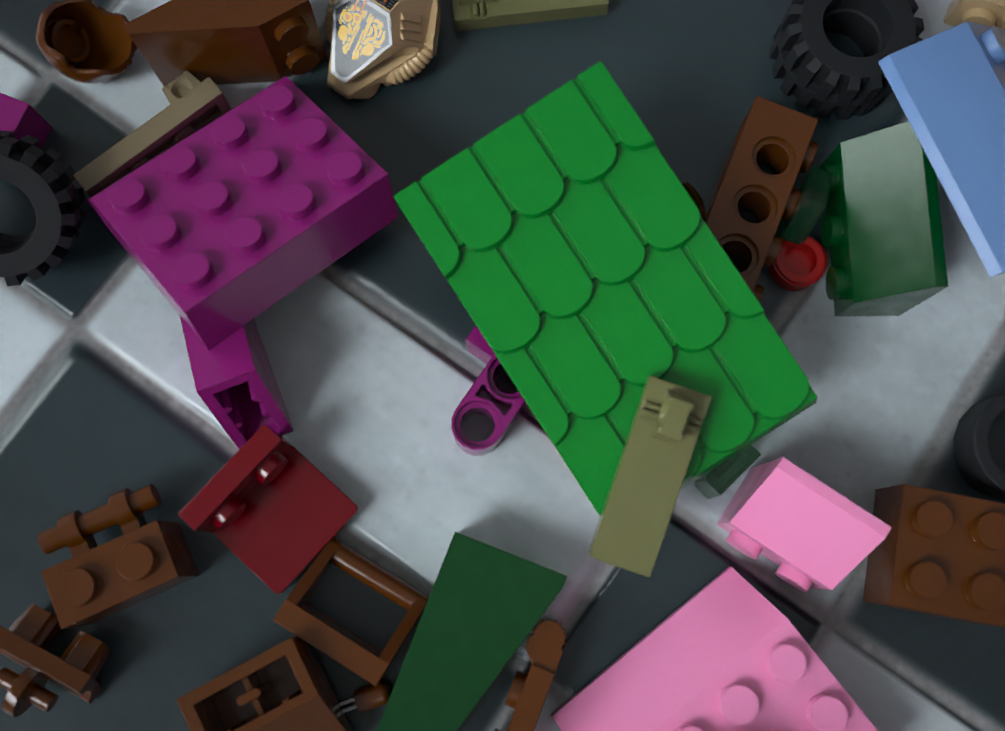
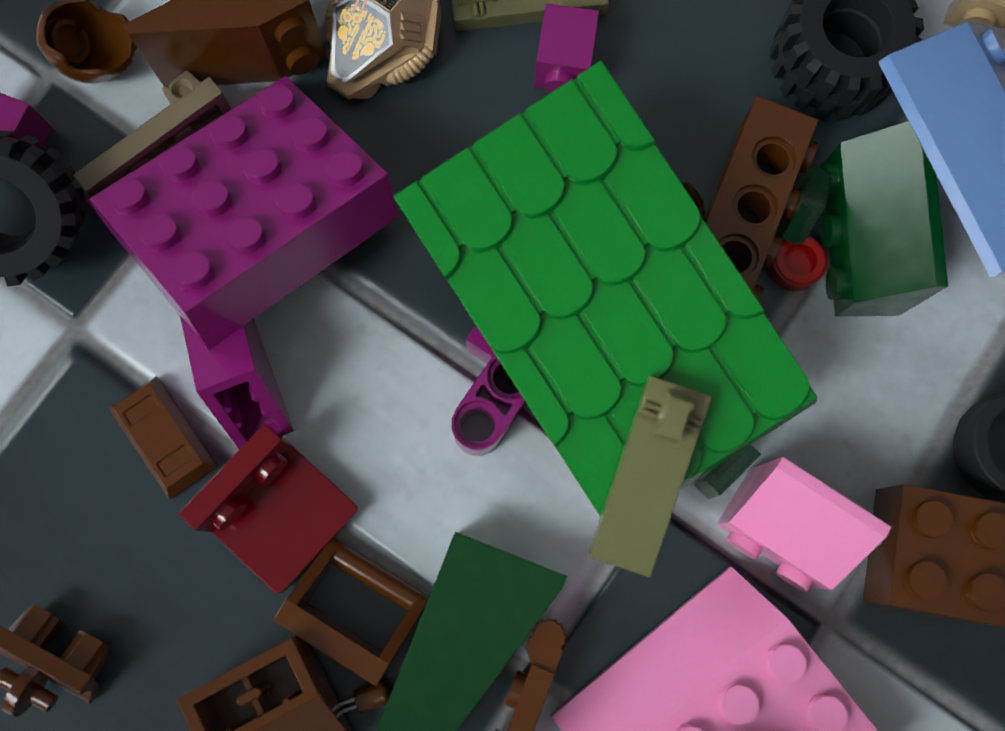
reddish brown brick [37,484,199,629] -> none
none -> reddish brown tile [109,376,218,500]
none -> magenta brick [534,3,599,93]

